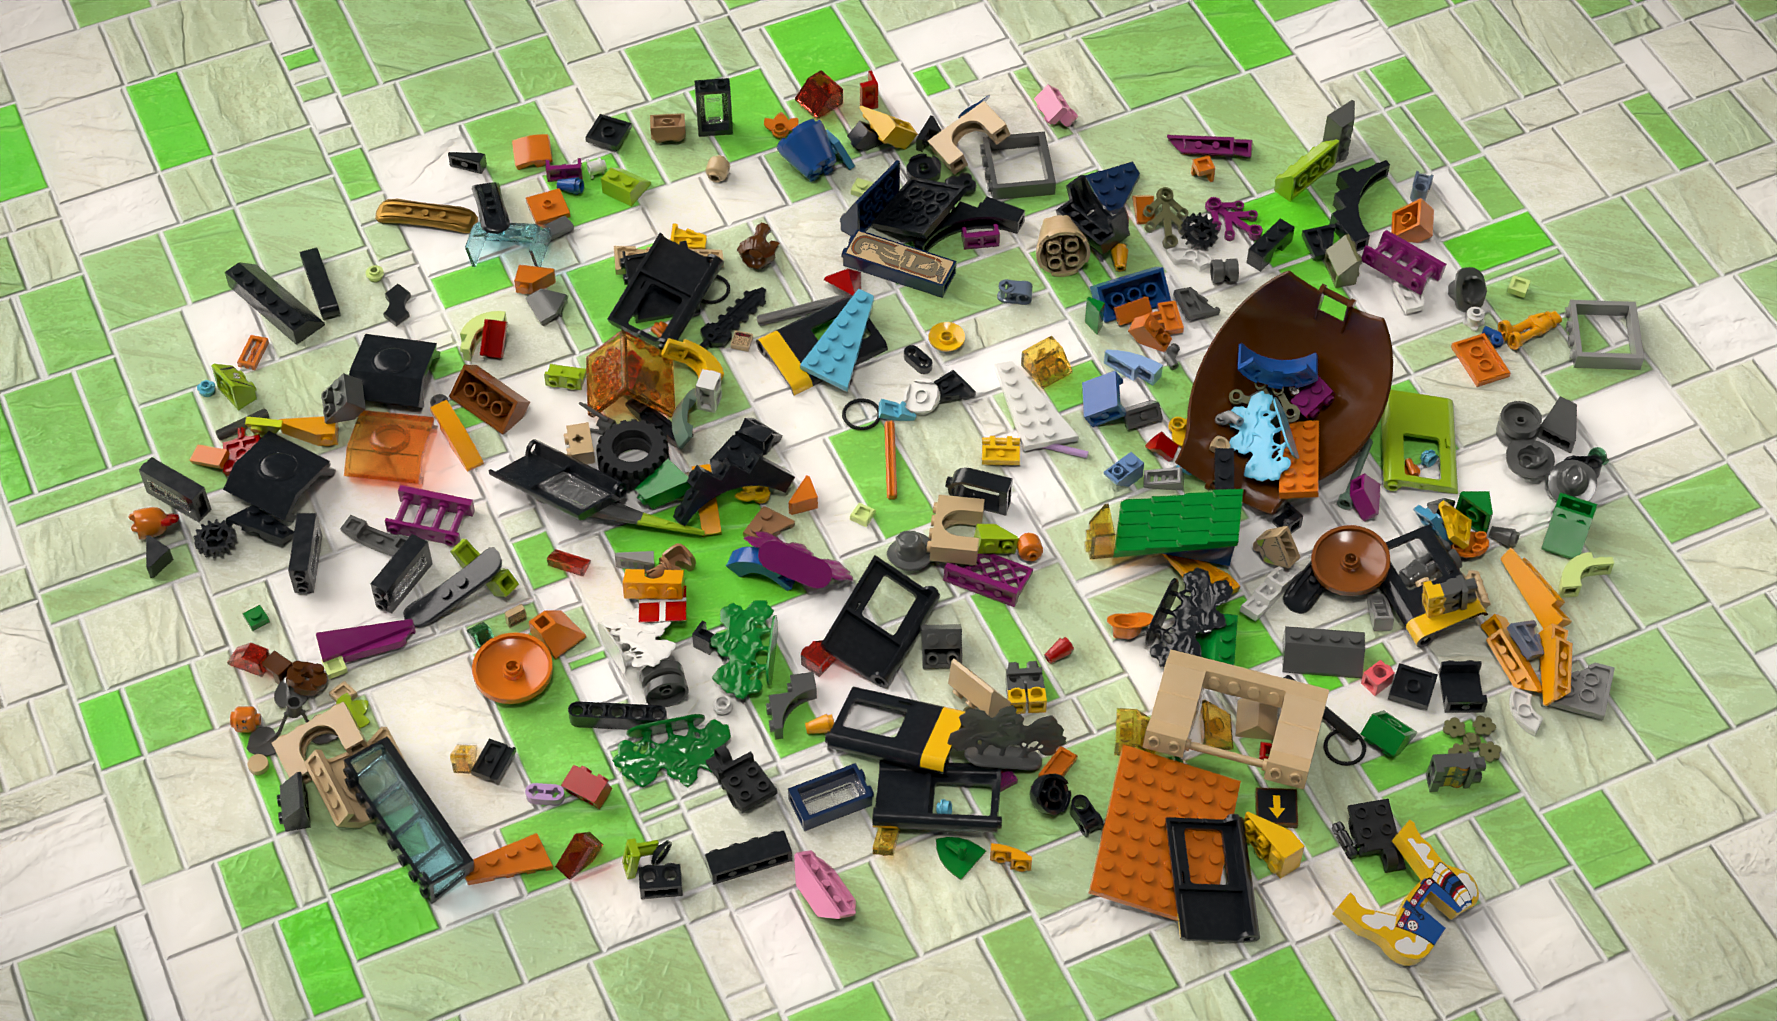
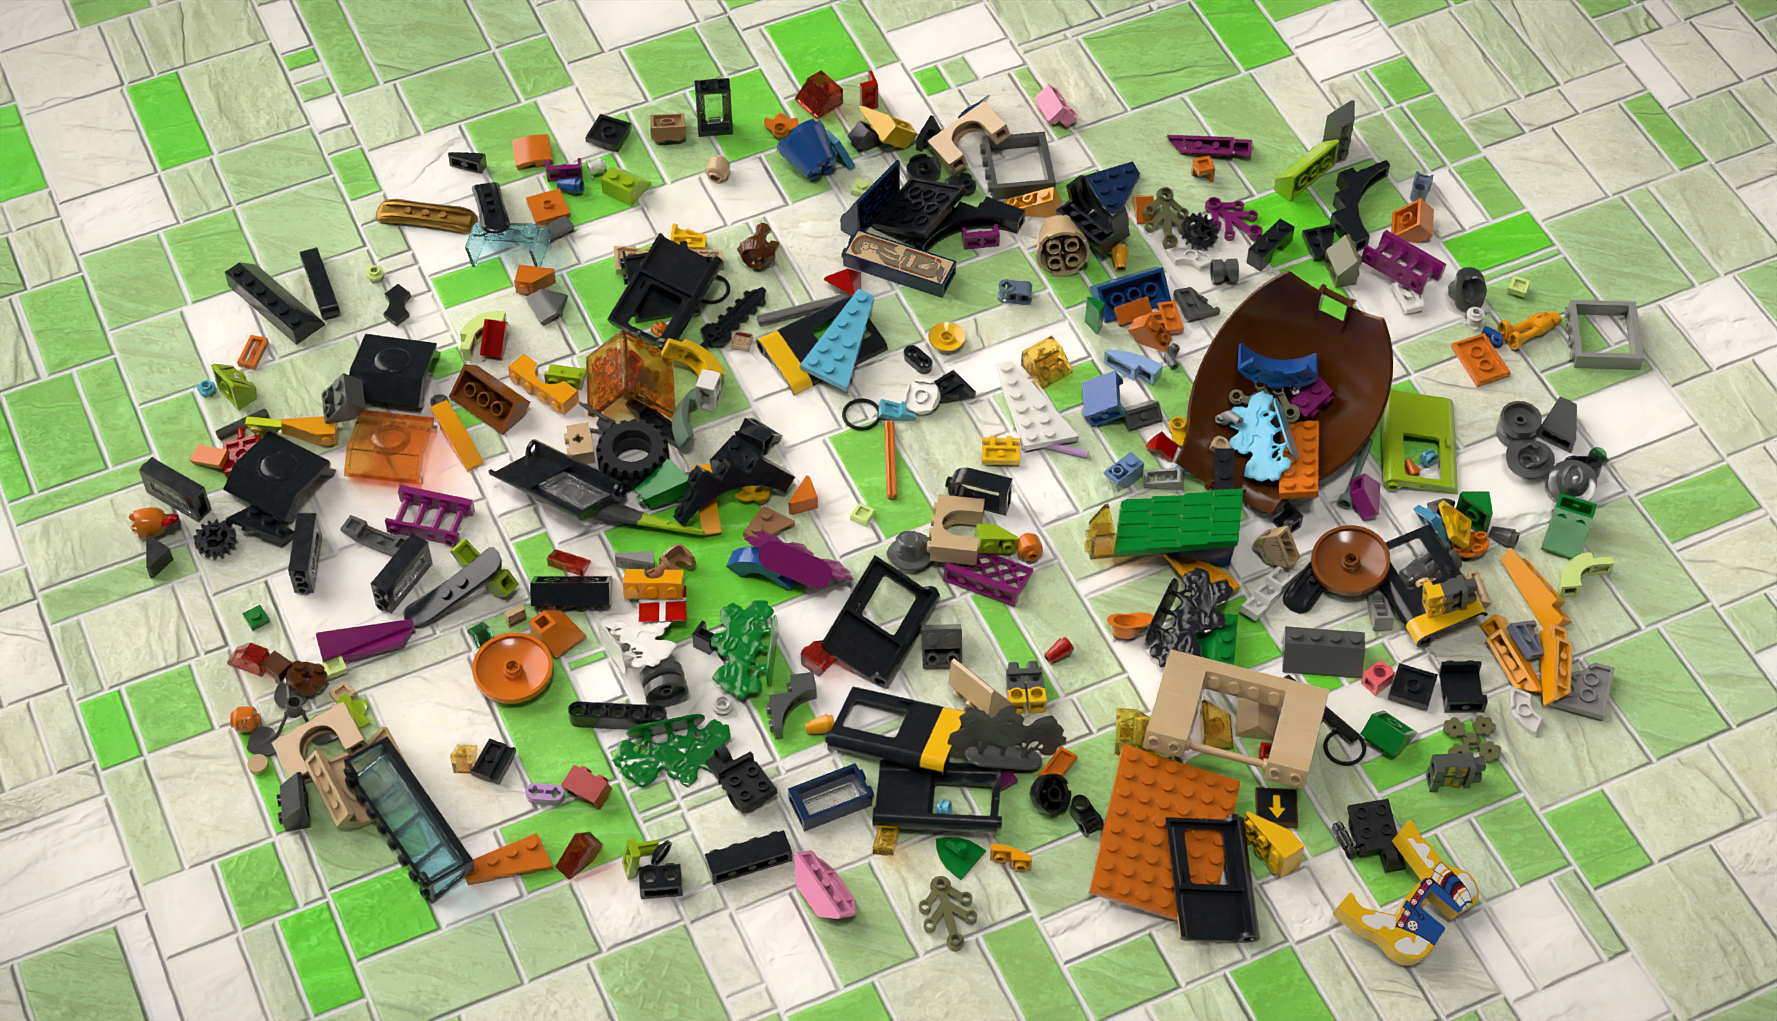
none -> light orange arch [508,354,579,415]
none -> black slope [530,576,613,609]
none -> olive plant [919,876,977,952]
none -> light orange slope [1006,187,1063,218]

